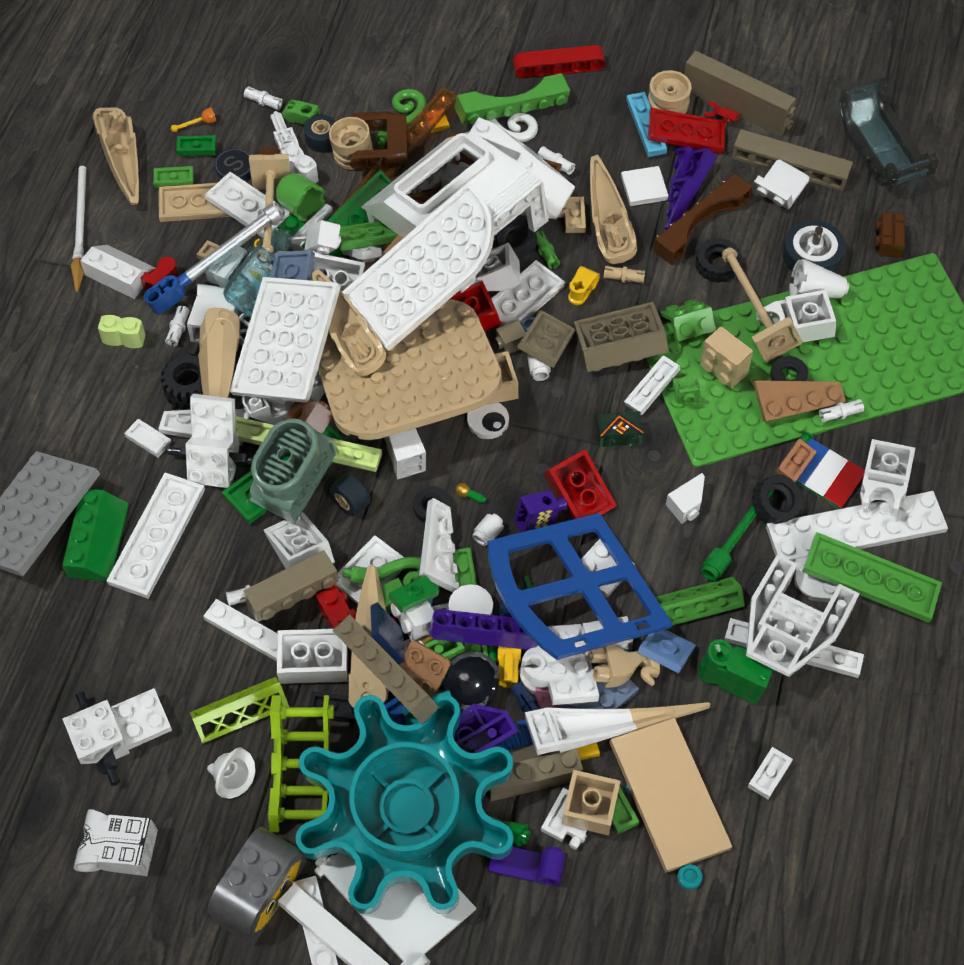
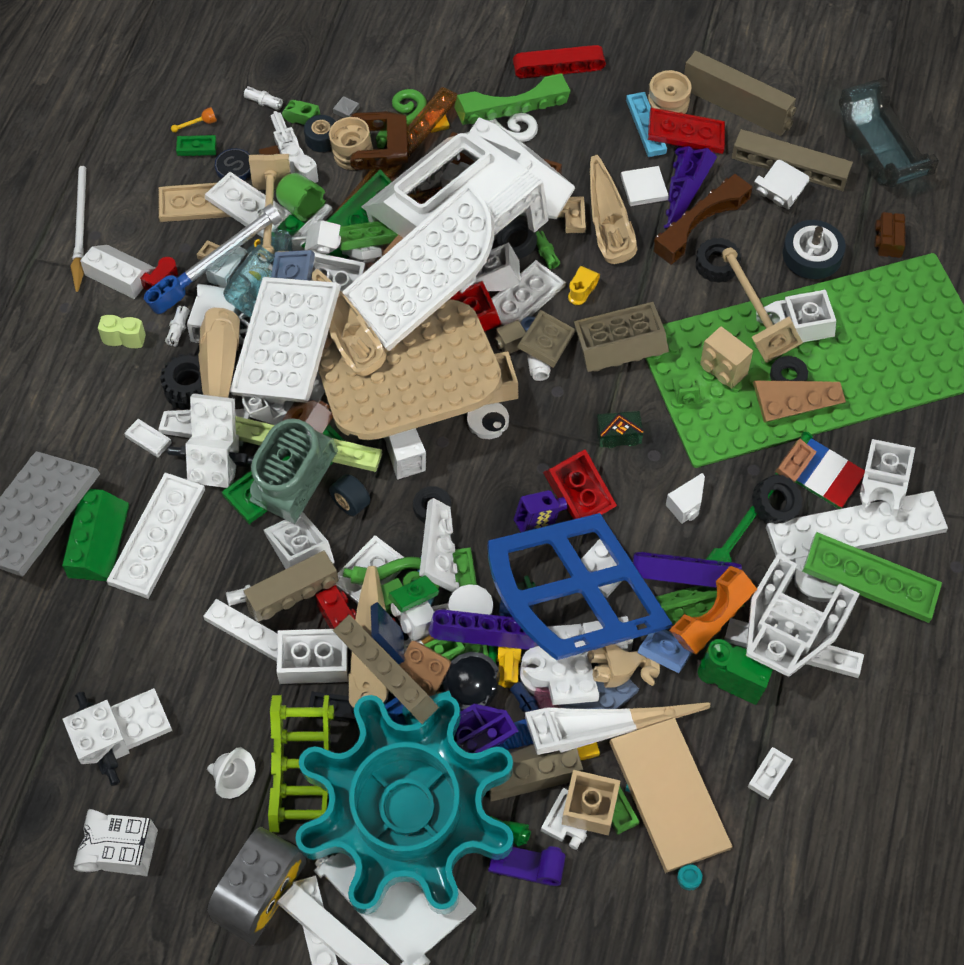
tan piece [92,108,139,205] -> none
bright green plate [153,166,194,188] -> none
lime fence [190,677,289,744] -> none
piece [455,483,487,504] -> none
white brick [472,514,504,547] -> none
white pin [538,146,575,175] -> none
tan pin [604,266,645,284] -> none
white plate [624,355,681,416] -> none
bright green bracket [661,300,716,342] -> none
red plate [704,101,741,123] -> none
white cone [789,259,849,298] -> none
white pin [819,399,864,423] -> none
none -> light grey tile [333,96,360,118]
none -> dark purple beam [633,552,742,587]
none -> orange arch [669,566,757,654]

